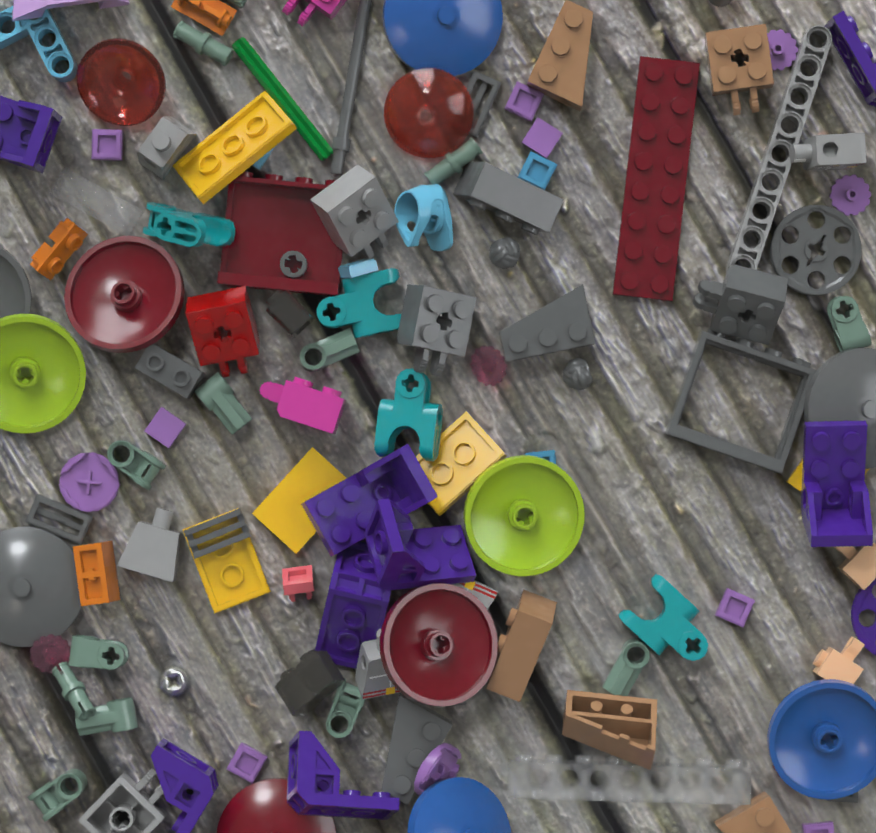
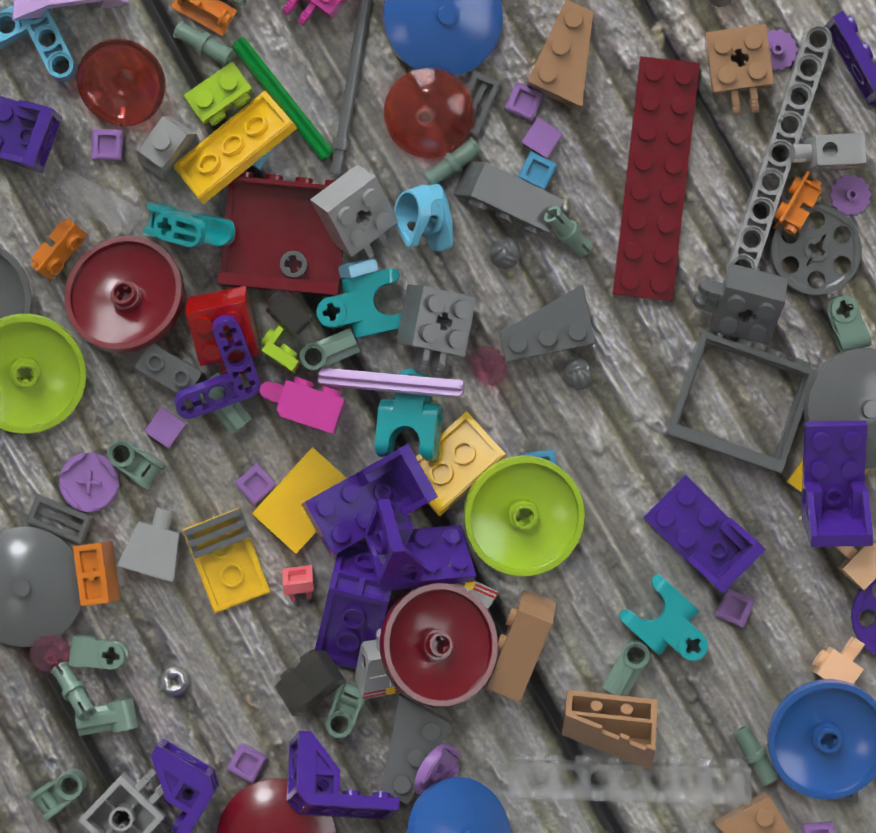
none -> dark purple beam [174,315,260,419]
none -> lime bracket [184,61,254,126]
none -> medium lavender tile [235,463,277,505]
none -> lime bracket [261,326,301,374]
none -> lavender axle [318,368,464,398]
none -> sand green pin [544,206,592,257]
none -> dark purple bracket [643,475,766,593]
none -> sand green pin [732,724,778,786]
none -> orange hinge [773,170,823,235]

